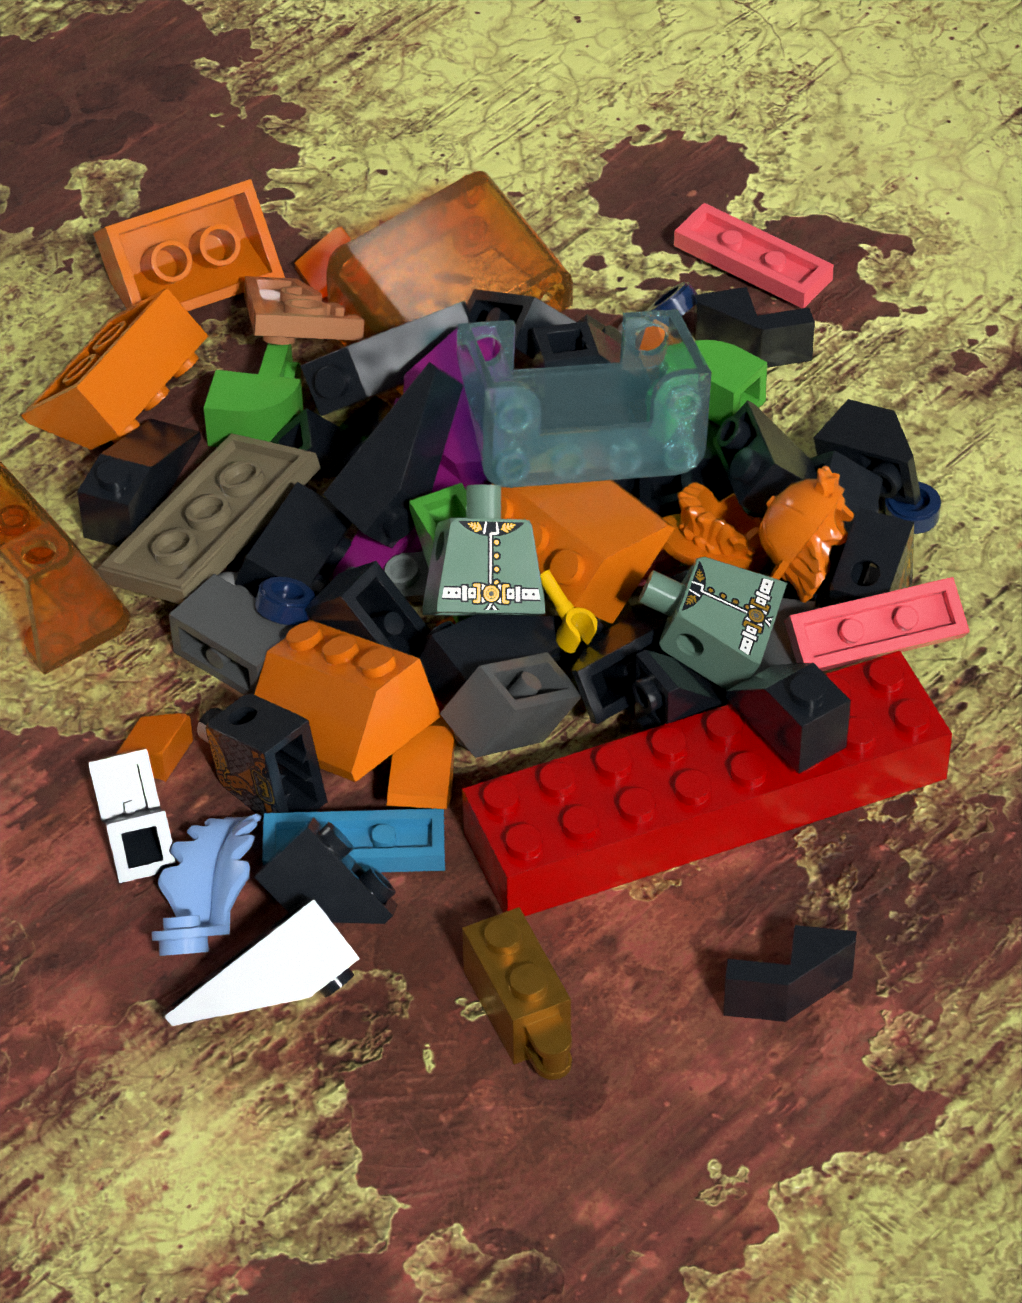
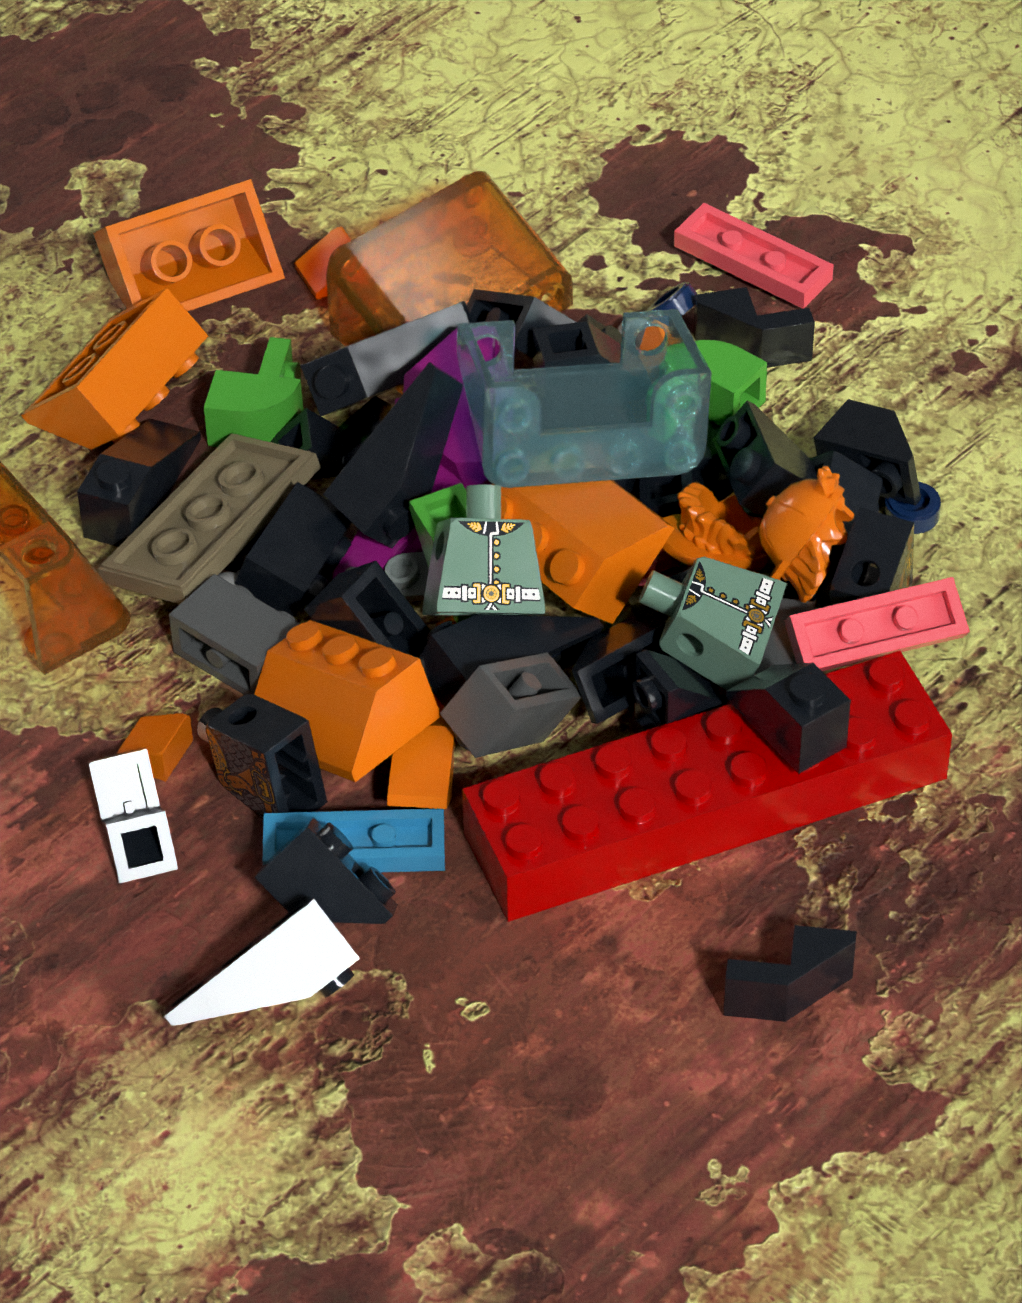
light blue plant [151,814,261,956] -> none
nougat wing [244,276,364,345] -> none
dark blue tile [255,577,316,625] -> none
pearl gold brick [462,907,572,1080] -> none
yellow hand [540,570,598,653] -> none

